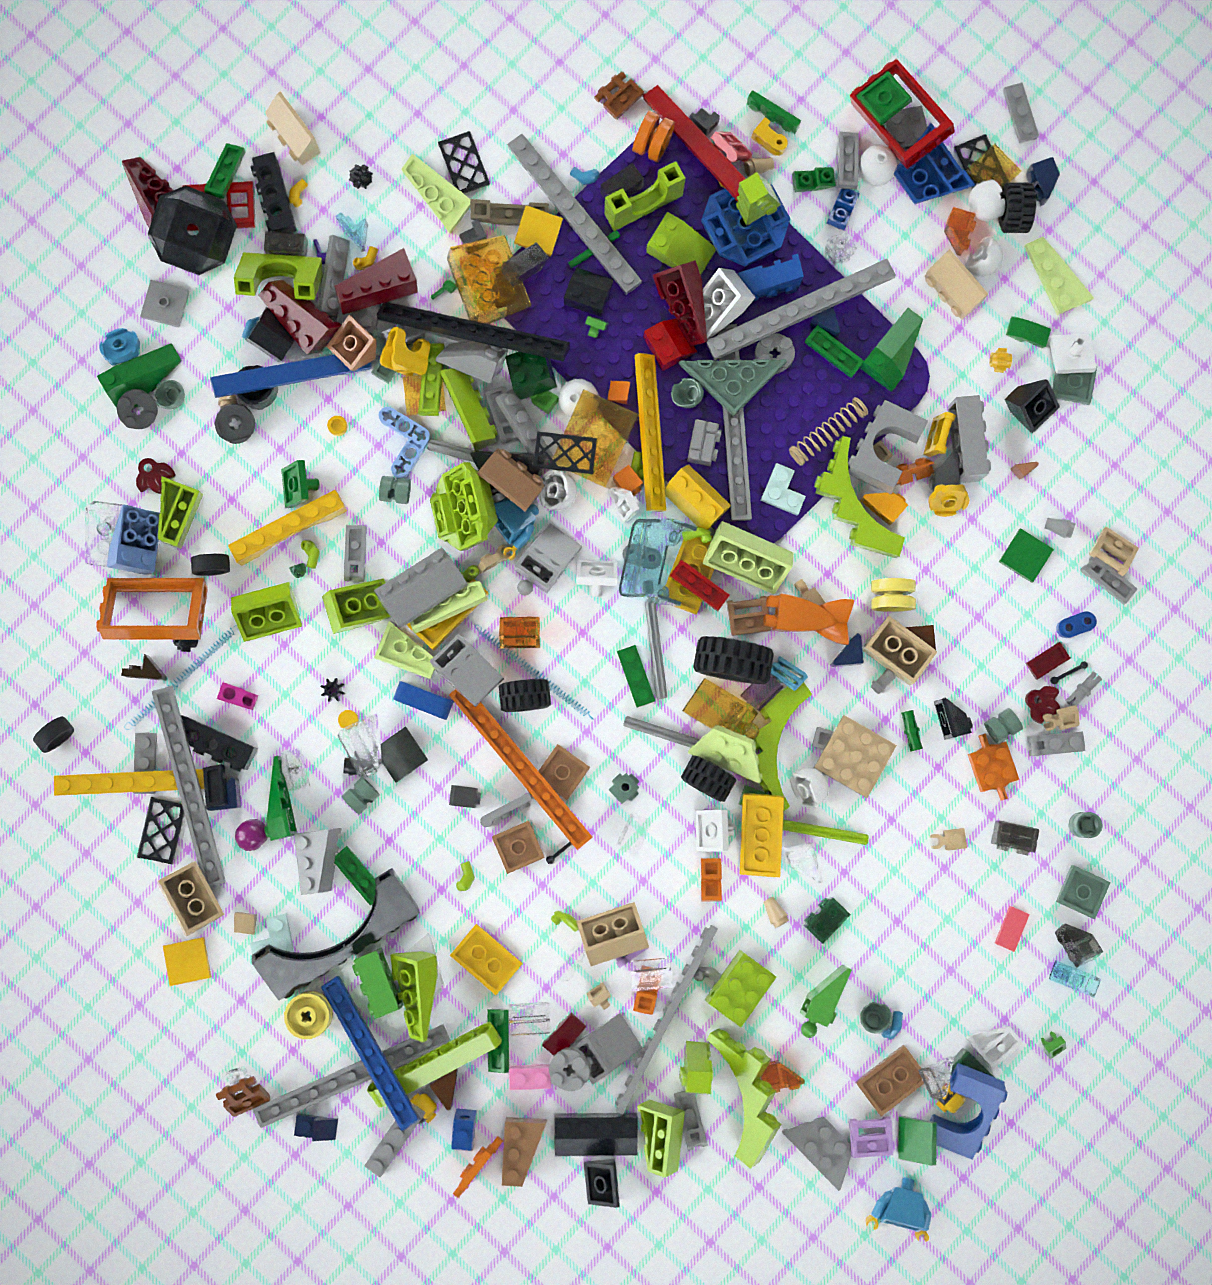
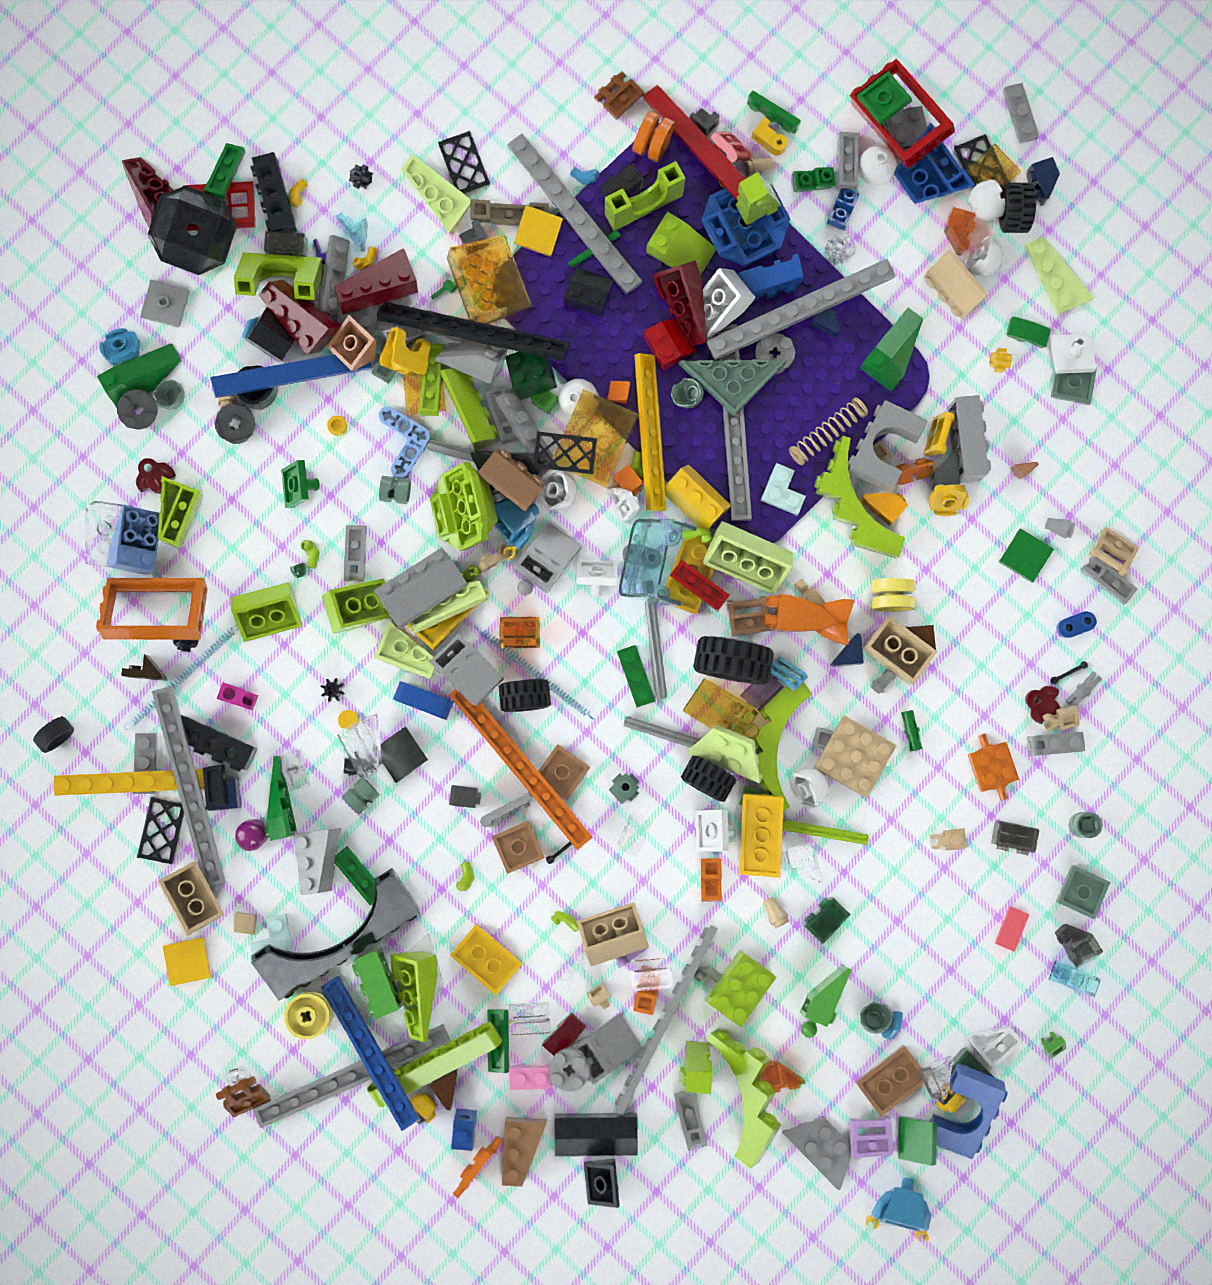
black tyre [191,553,230,576] -> none
yellow arch [228,489,348,566] -> none
tan slope [265,91,321,166] -> none
dark blue slope [294,1114,339,1142] -> none
light grey plate [364,1103,426,1178] -> none
clear smoke brick [501,242,549,287] -> none
bright green tile [585,316,609,338] -> none
lime wedge [637,1099,685,1178] -> none
light grey brick [687,420,721,466] -> none
green plate [805,325,864,378] -> none
black slope [933,697,973,740] -> none
sand green wheel [984,708,1023,745] -> none
black slope [1004,379,1060,434] -> none
dark red tile [1025,642,1071,680] -> none

